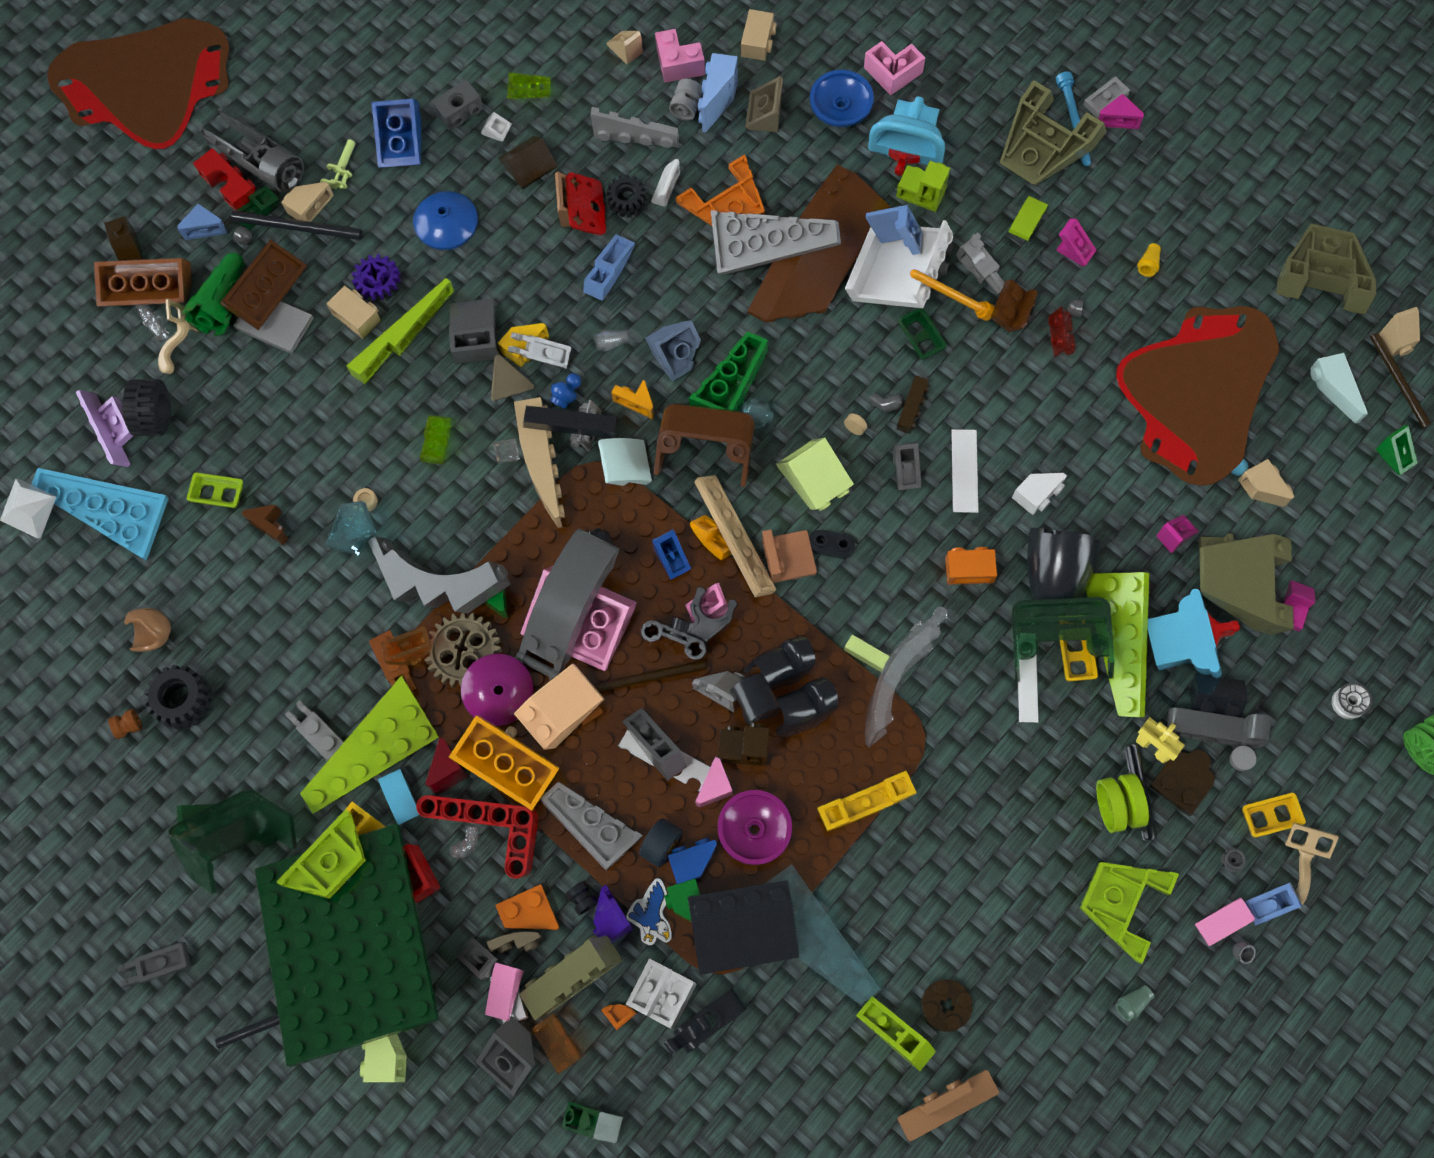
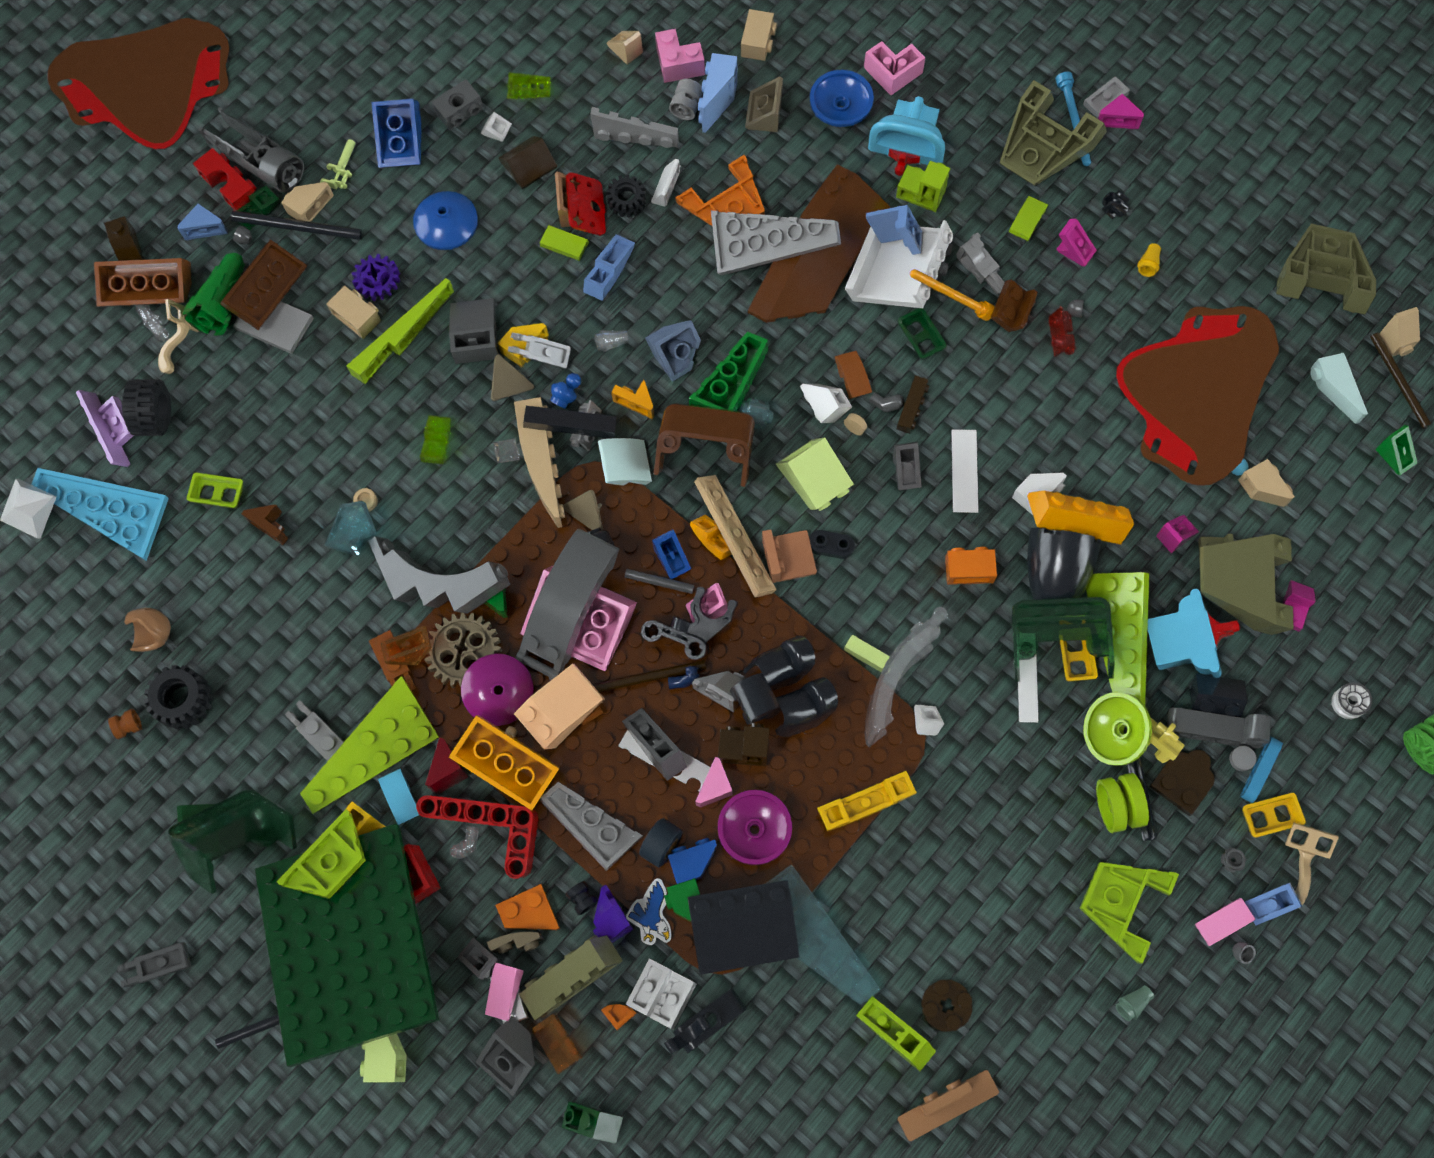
none -> lime tile [540,225,588,261]
none -> dark tan piece [563,490,603,530]
none -> dark grey bar [625,569,695,594]
none -> dark blue arm [668,666,700,689]
none -> white slope [800,384,852,423]
none -> dark orange slope [834,351,872,399]
none -> white slope [914,705,944,736]
none -> light orange slope [1027,491,1134,545]
none -> lime dish [1083,692,1152,766]
none -> black gear [1102,190,1130,219]
none -> dark azure beam [1240,737,1283,803]

